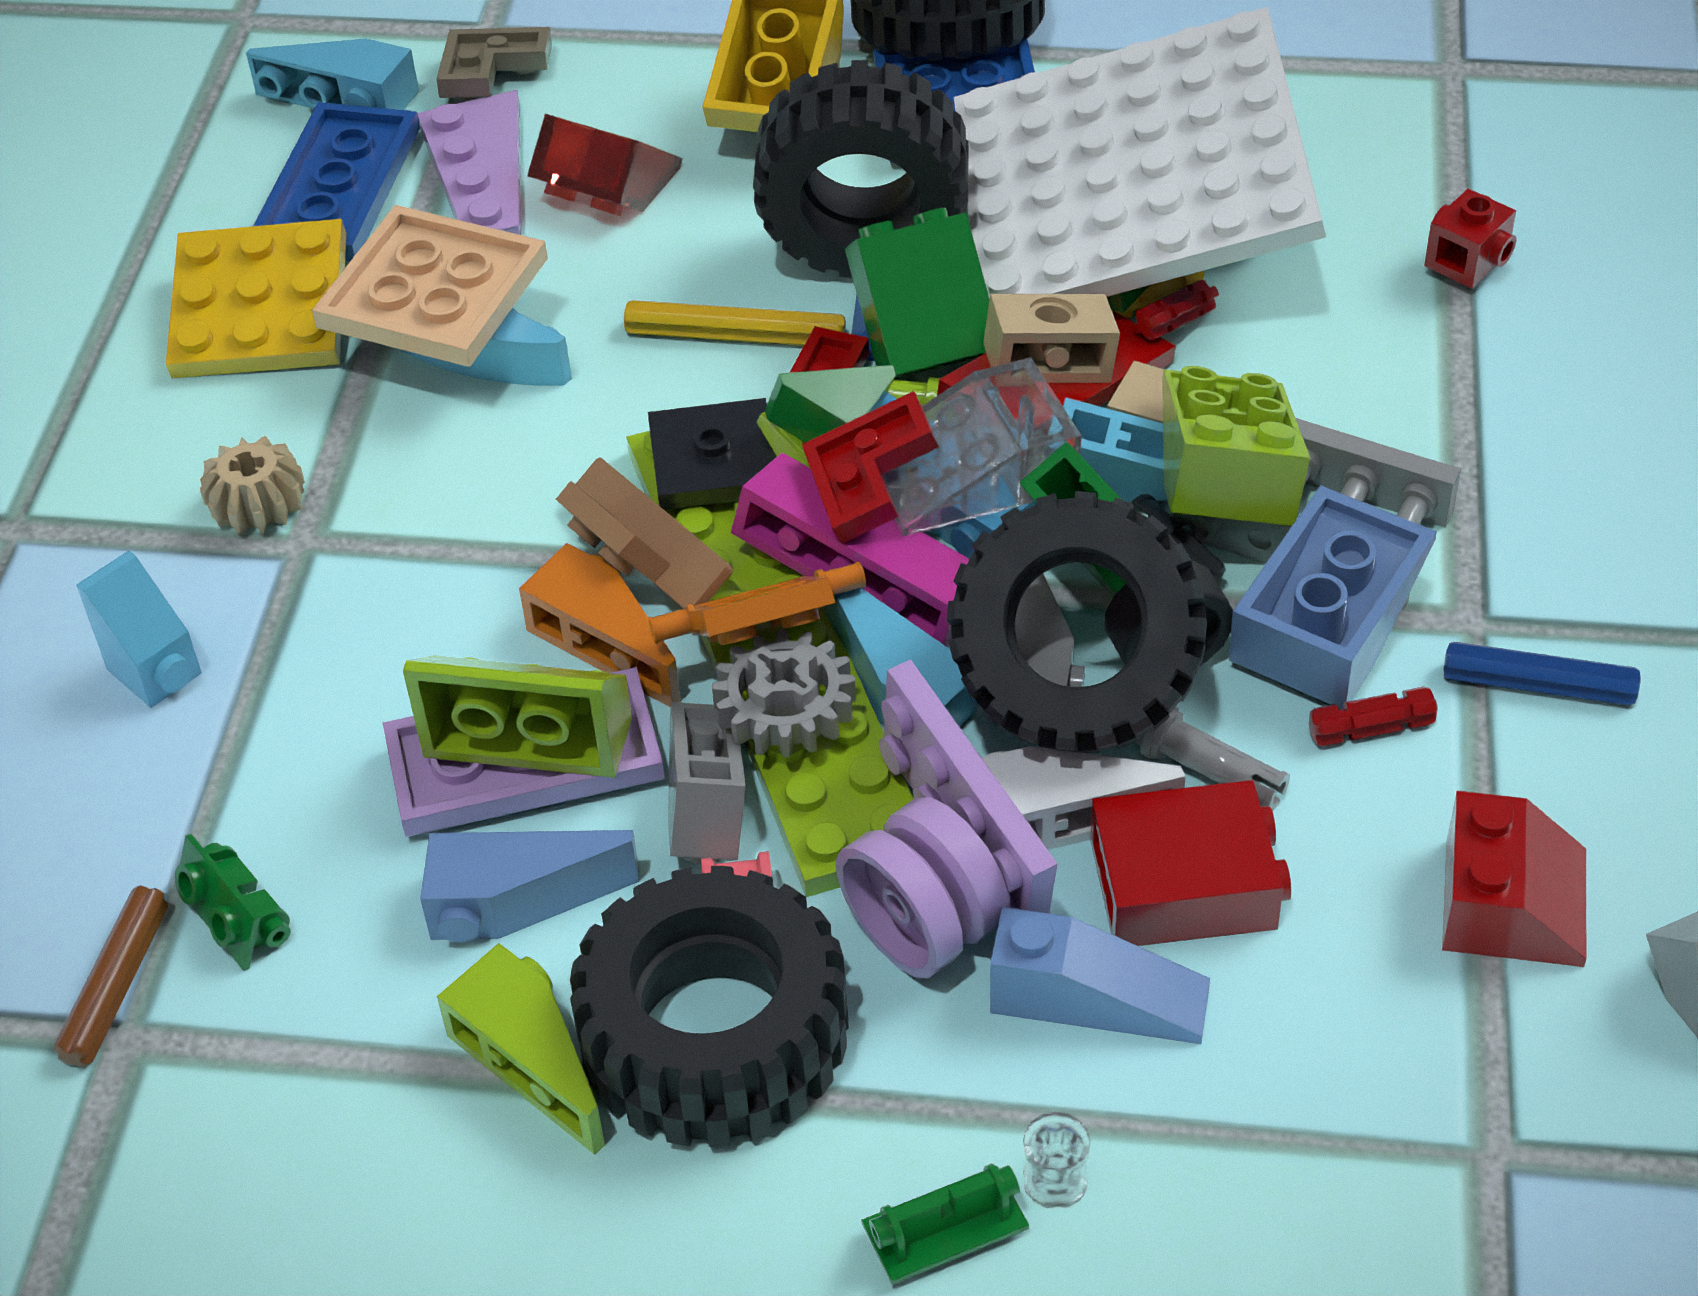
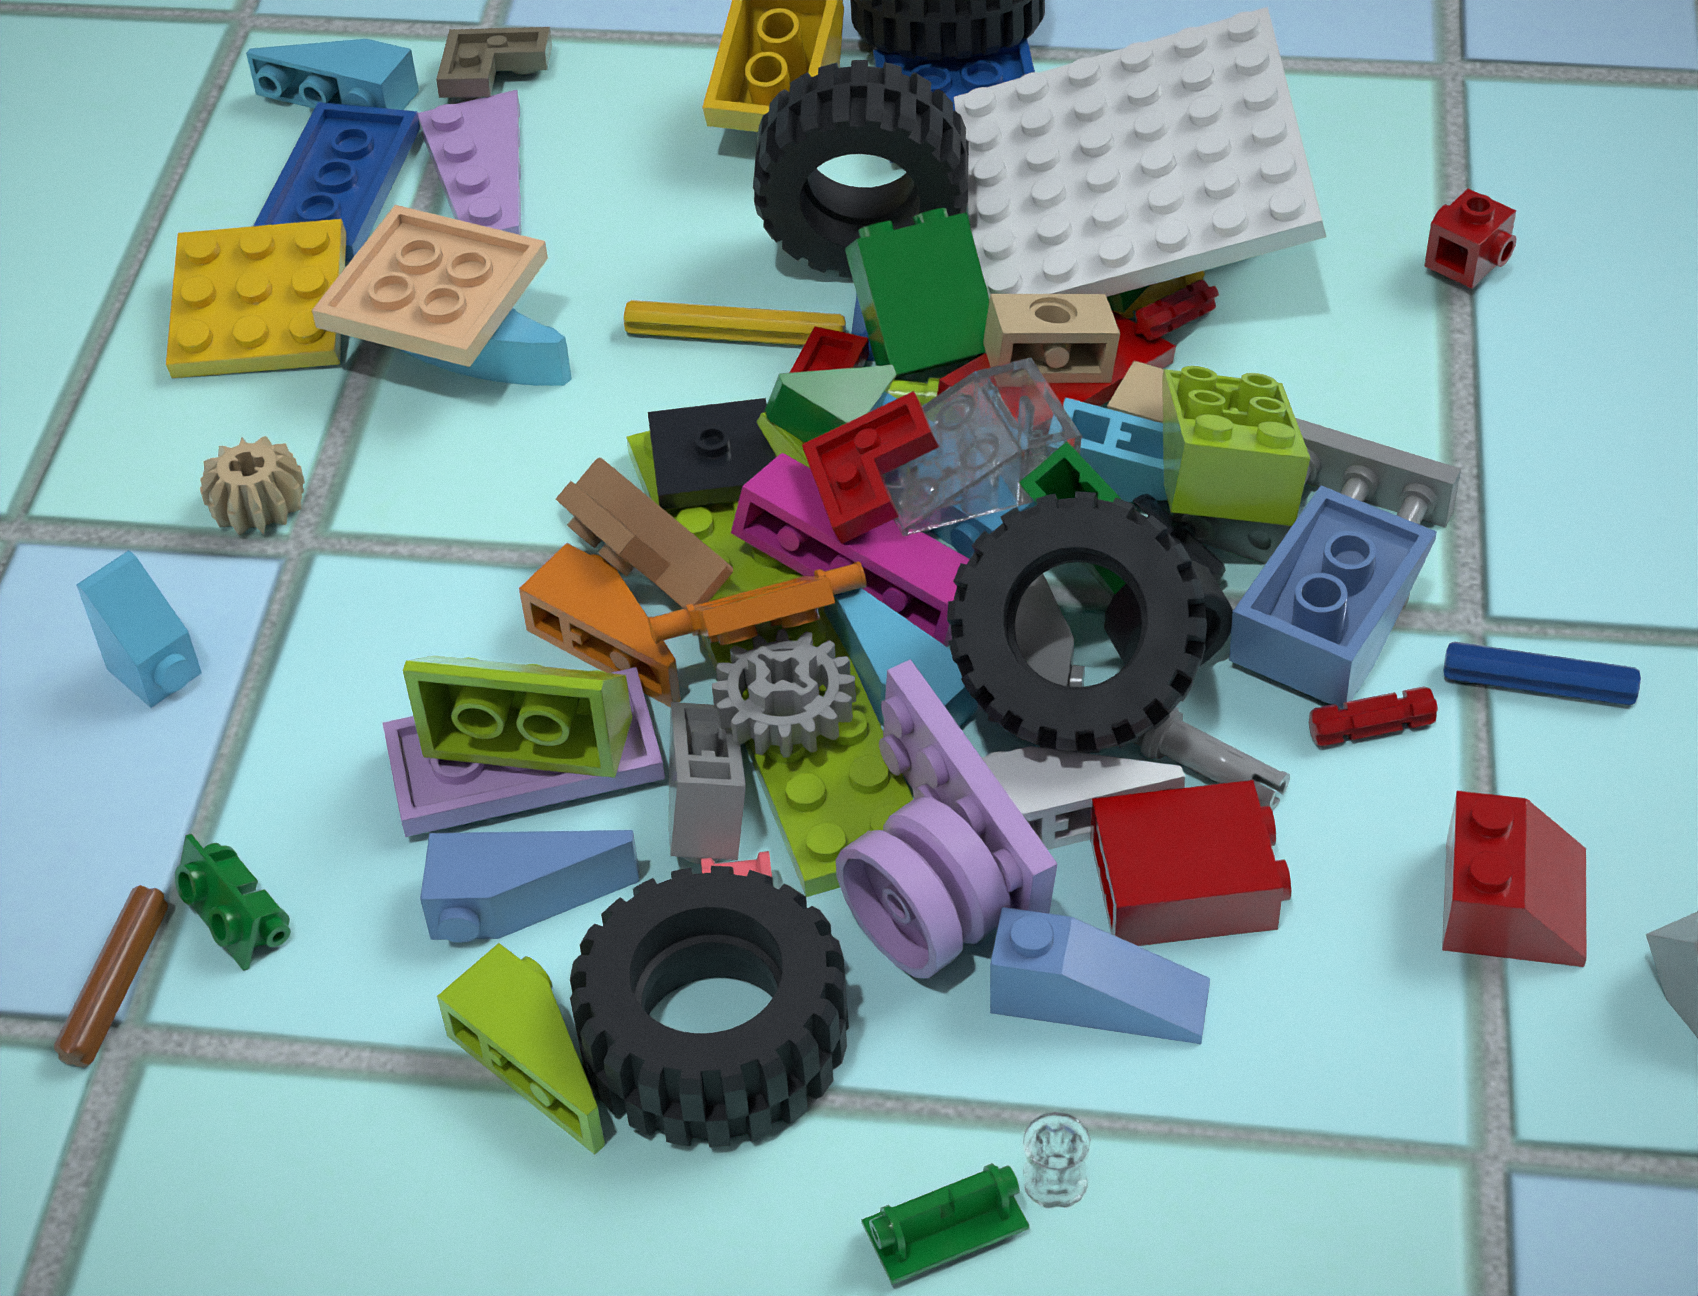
clear red slope [527,113,683,217] -> none

